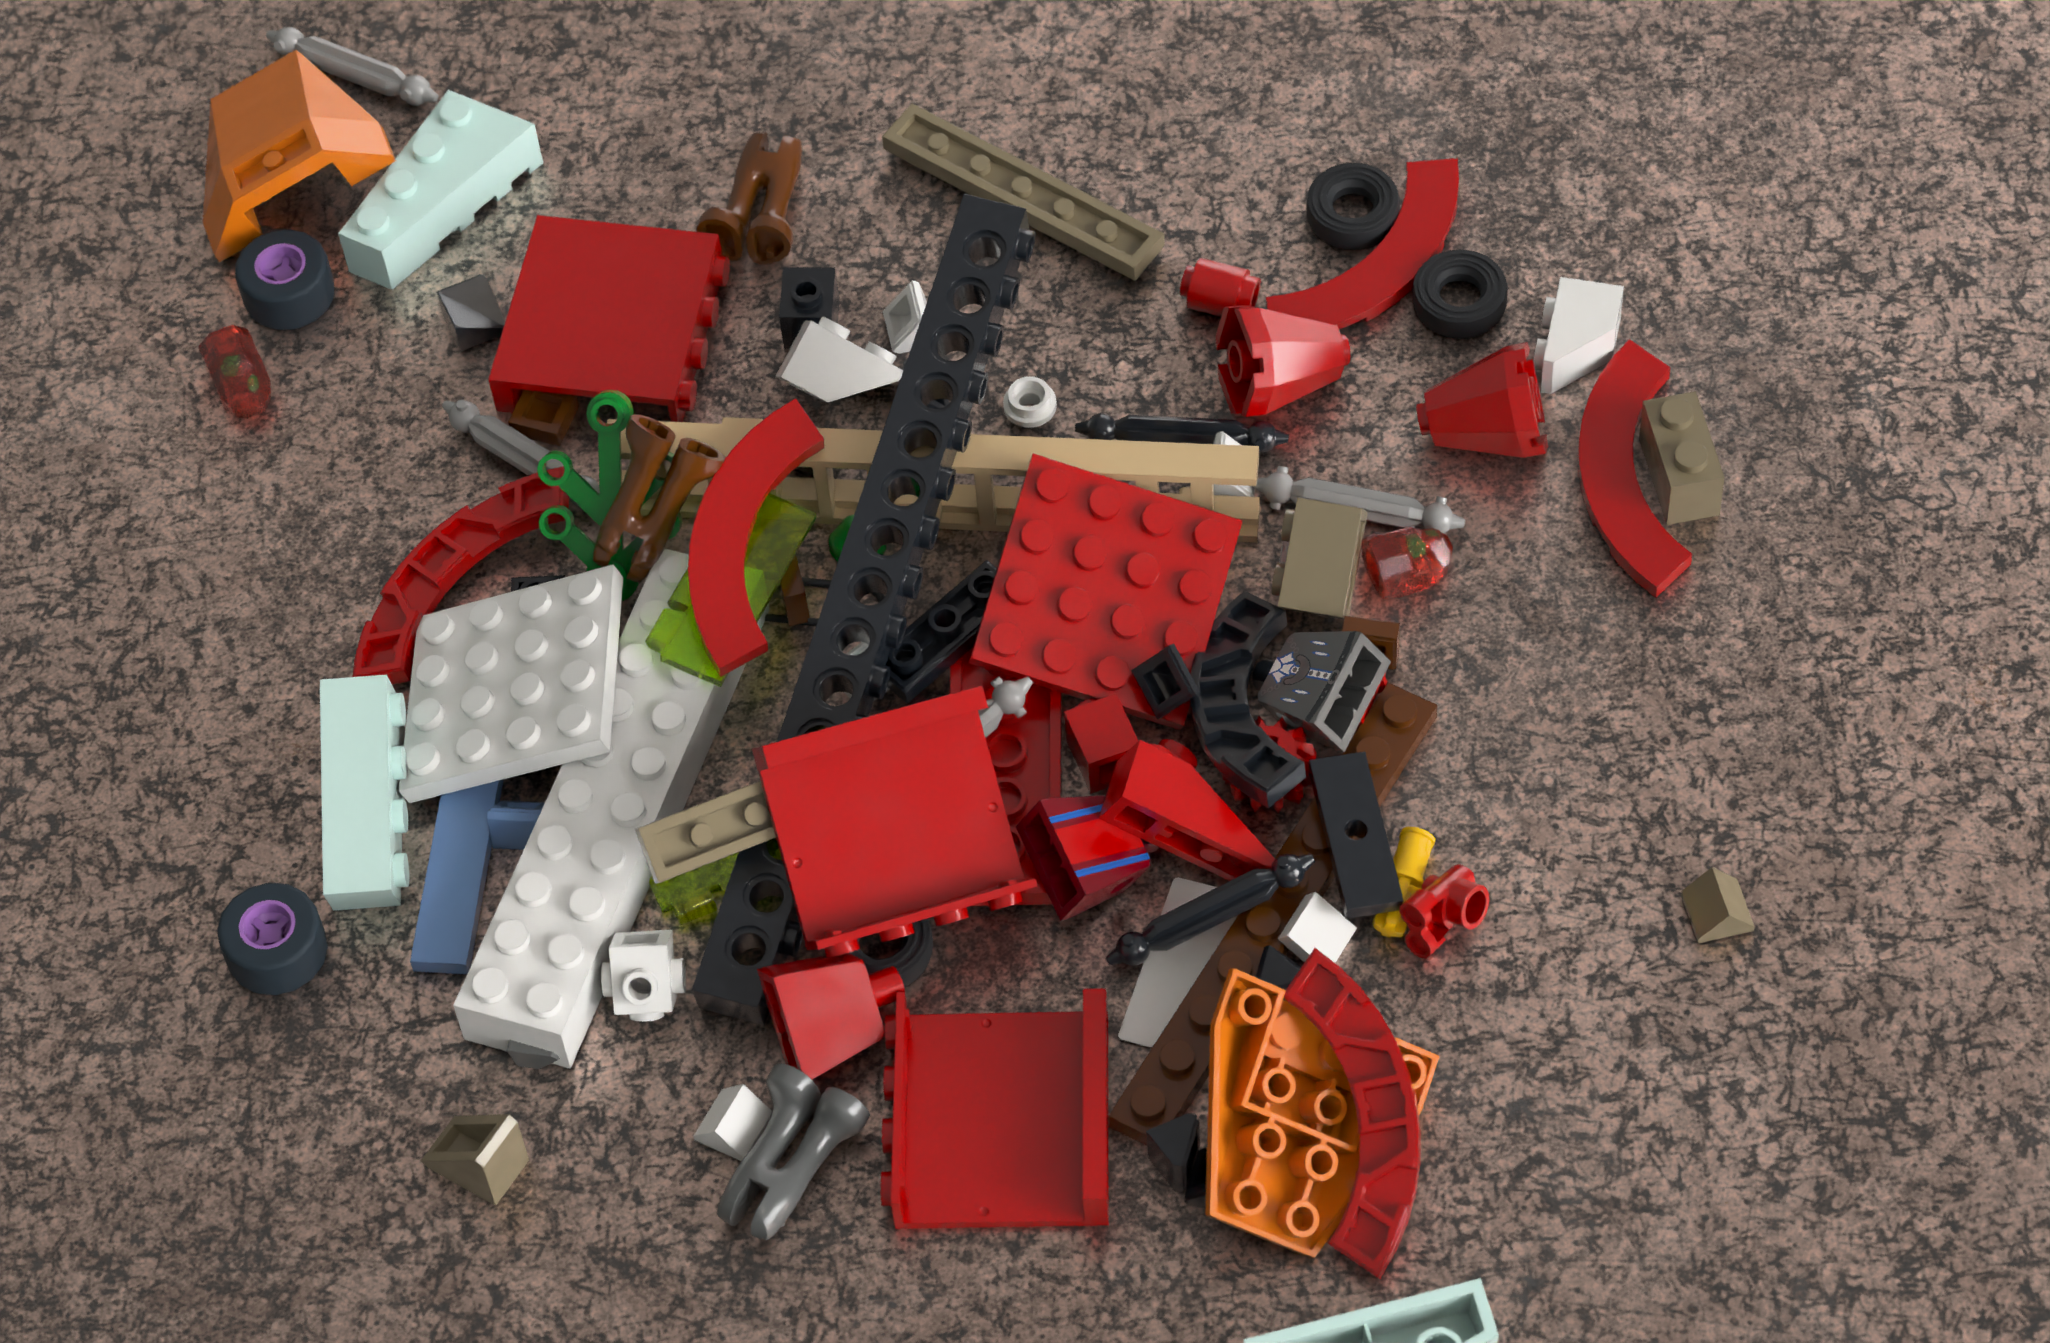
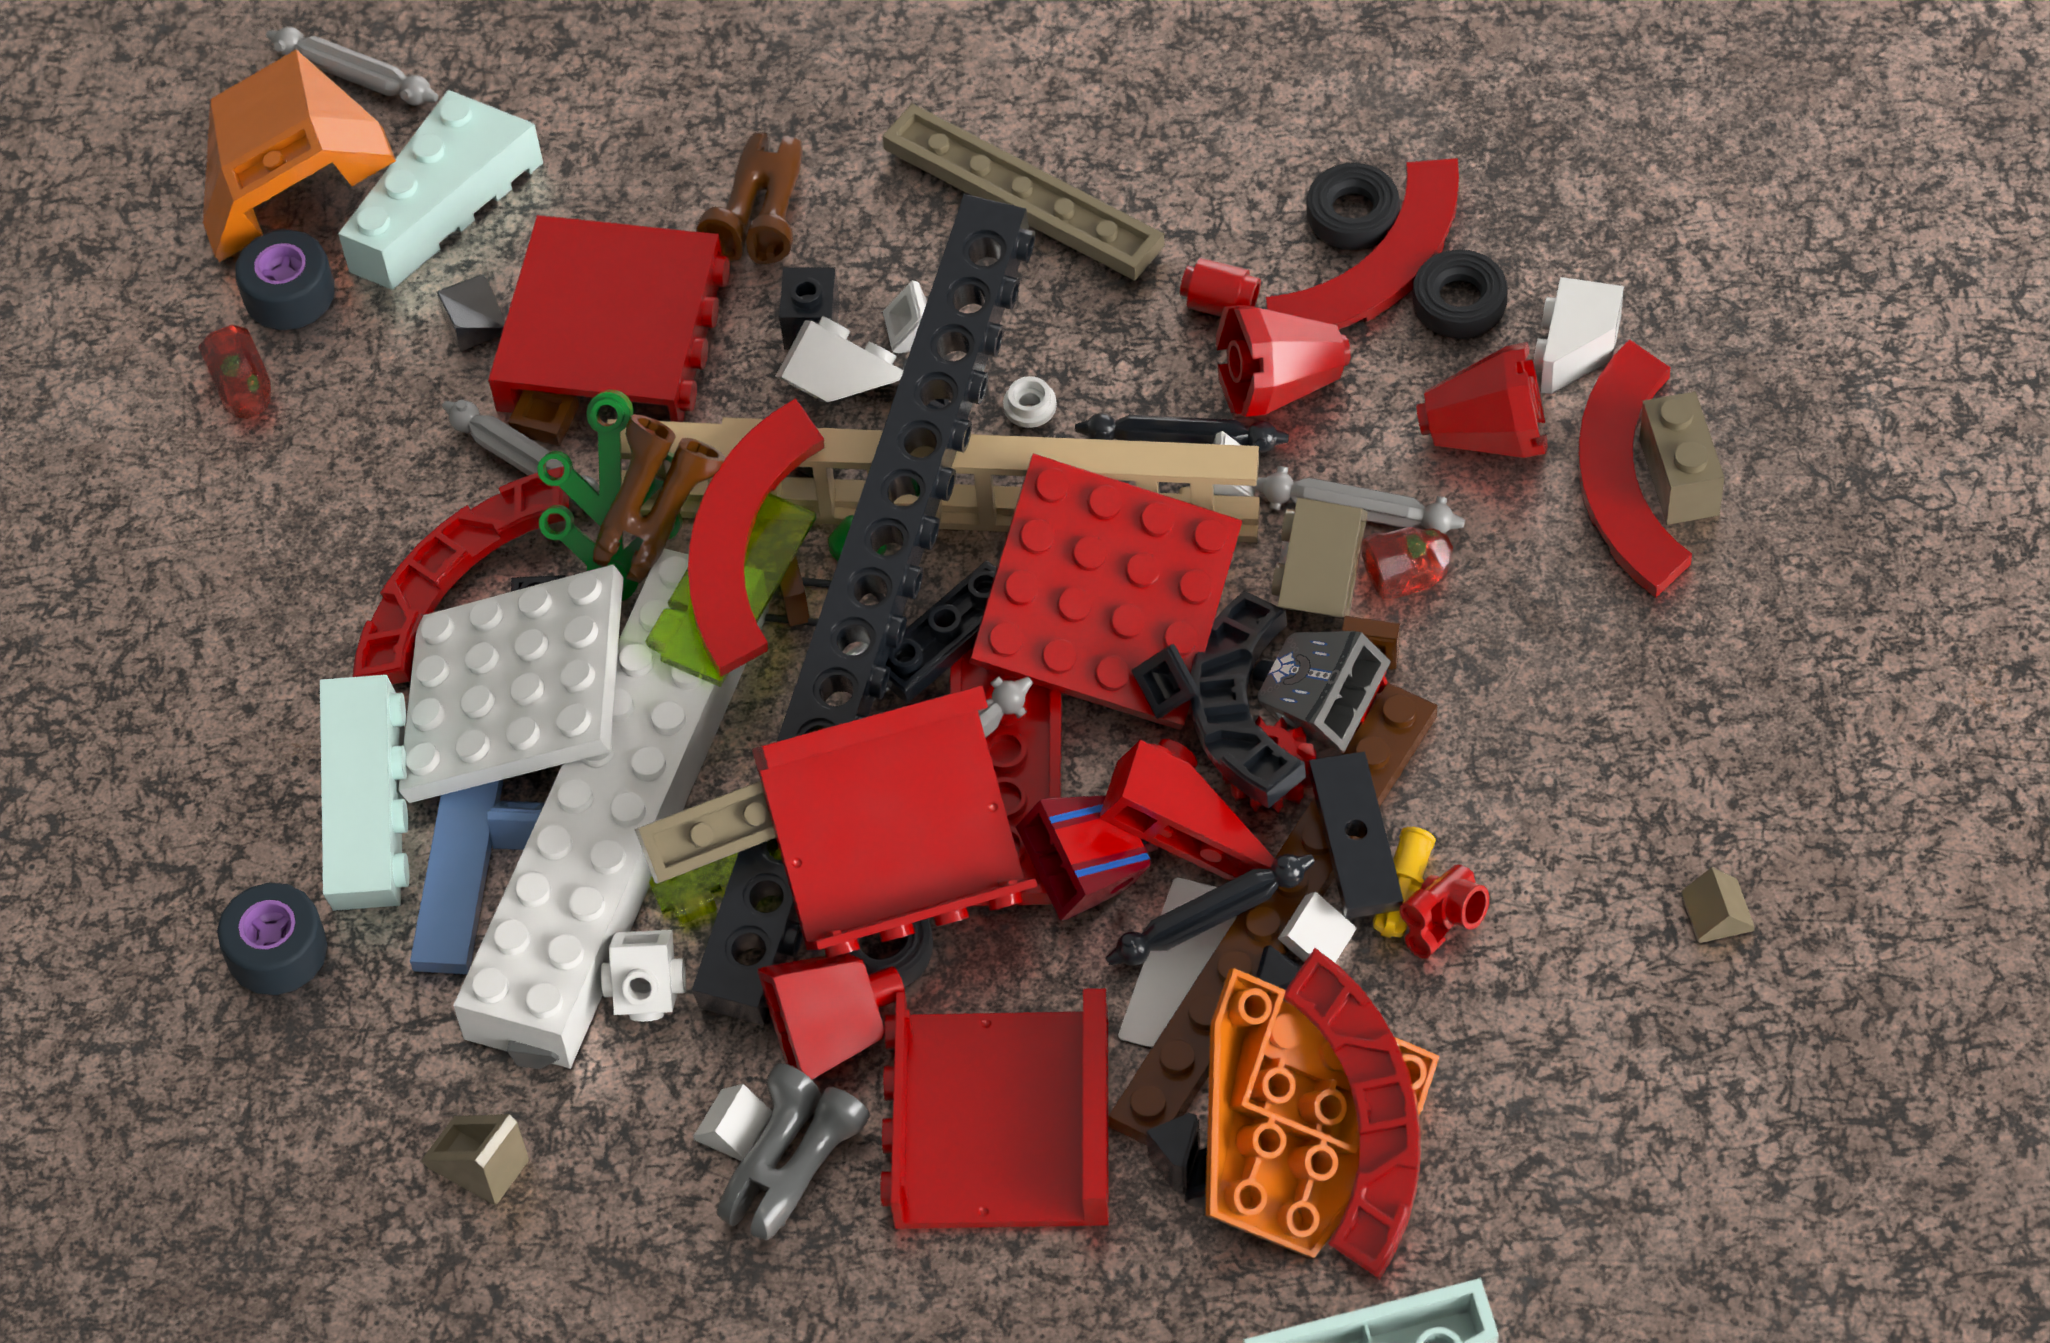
red brick [1064,693,1138,794] -> none

